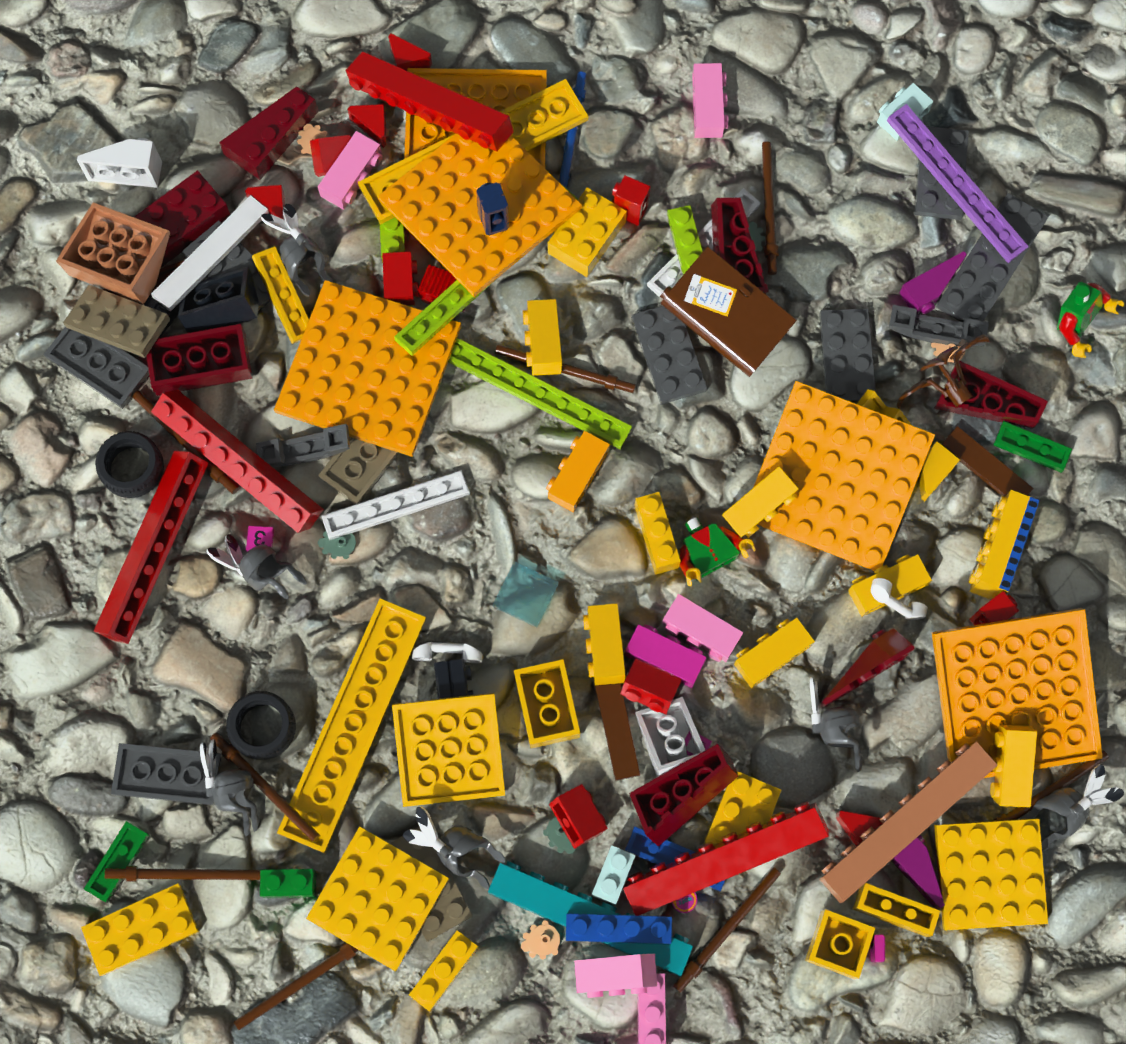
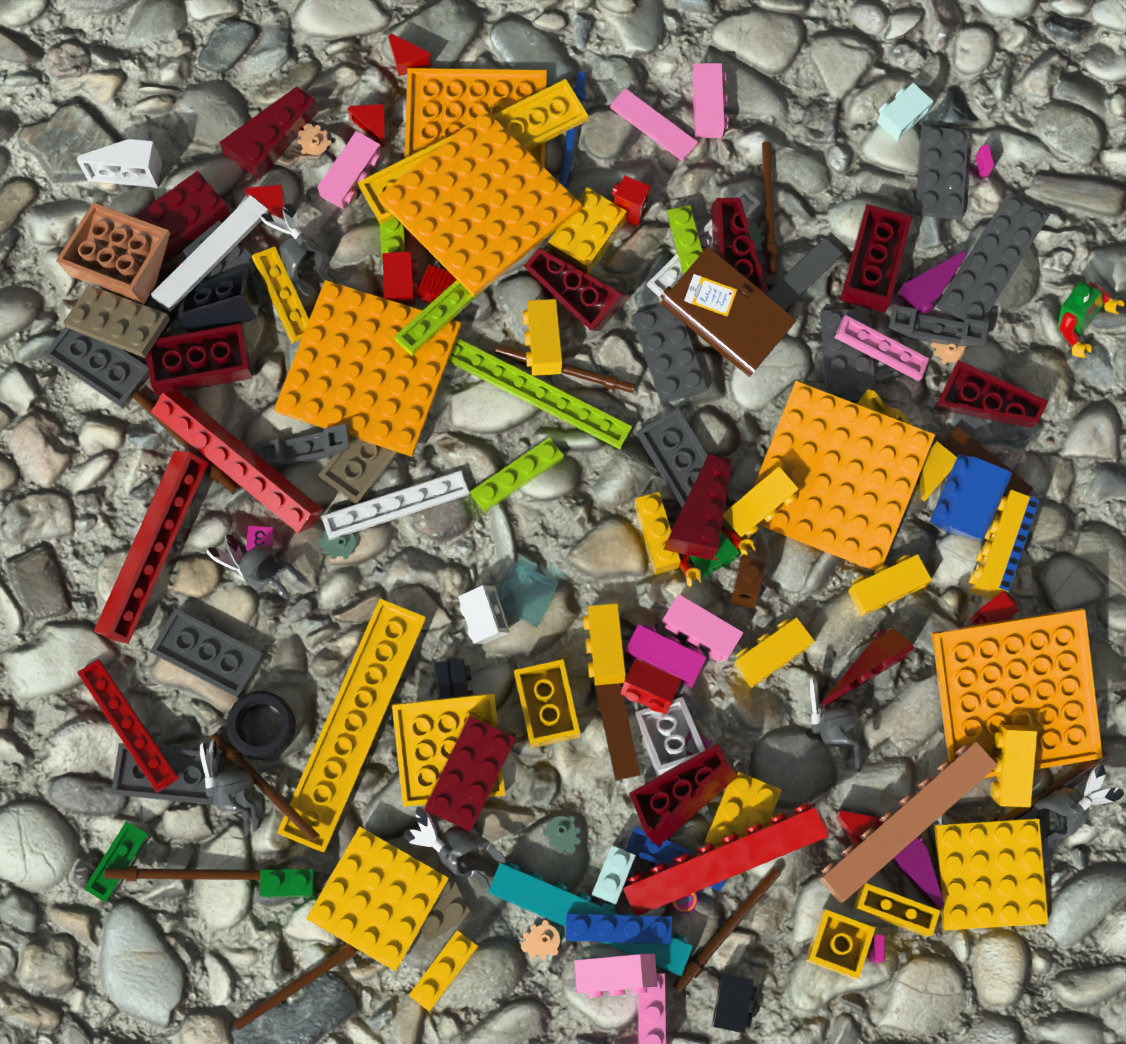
yellow plate [81,883,199,976] -> none
black tyre [95,431,164,498] -> none
red slope [310,135,352,177] -> none
red brick [345,51,514,152] -> none
white bar [412,642,483,663] -> none
dark blue brick [476,182,509,236] -> none
light orange brick [546,431,610,513] -> none
red brick [549,784,608,849] -> none
white bar [871,578,928,620] -> none
medium lavender plate [887,104,1029,263] -> none
reddish brown plant [897,334,989,409] -> none
green plate [993,421,1072,473] -> none
none -> red tile [77,659,179,793]
none -> dark grey plate [150,608,264,699]
none -> dark red brick [424,712,516,832]
none -> white brick [458,585,510,644]
none -> lime plate [470,437,564,513]
none -> dark red wedge [524,248,631,331]
none -> bright pink tile [610,88,698,162]
none -> dark grey plate [636,409,729,509]
none -> dark red wedge [663,454,732,560]
none -> black brick [711,973,757,1033]
none -> reddish brown torso [729,557,766,610]
none -> dark grey tile [766,238,842,310]
none -> bright pink tile [834,315,930,381]
none -> dark red brick [839,204,913,313]
none -> blue slope [929,454,1012,541]
none -> dark pink tile [975,145,994,177]

